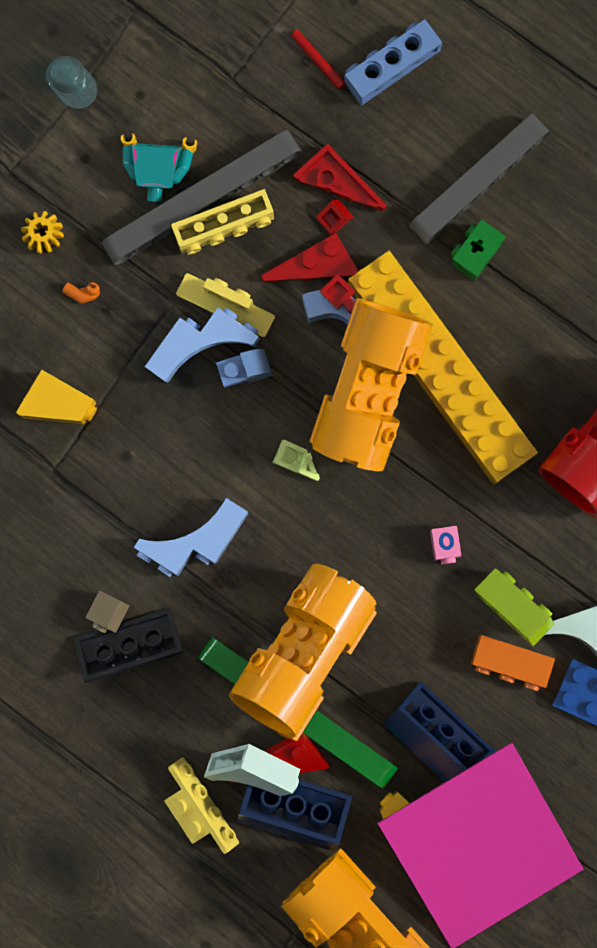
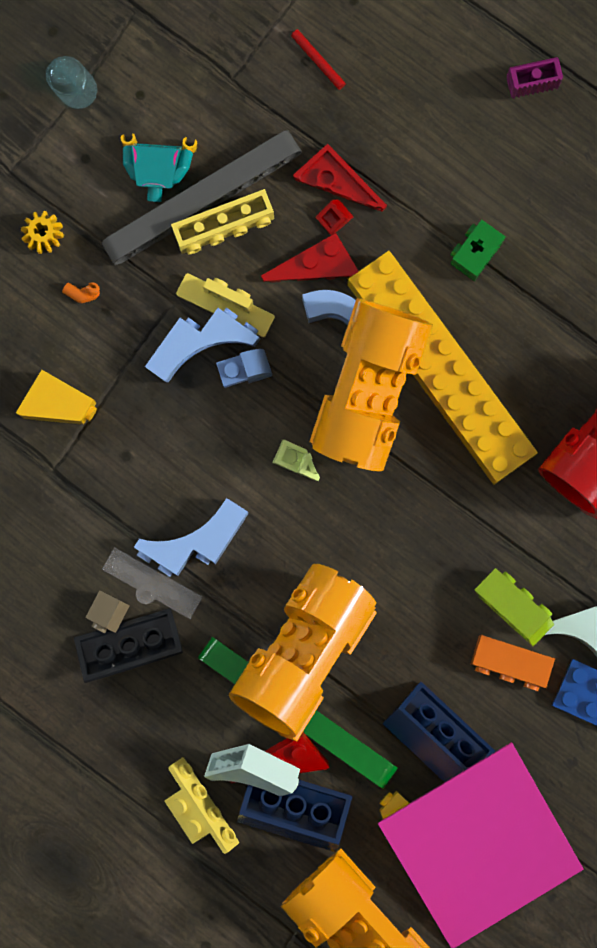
red plate [320,274,356,315] -> none
medium blue brick [344,20,442,106] -> none
dark grey beam [409,113,550,244] -> none
bright pink brick [430,526,461,565] -> none
none -> clear hinge [102,547,203,619]
none -> magenta brick [507,57,563,99]

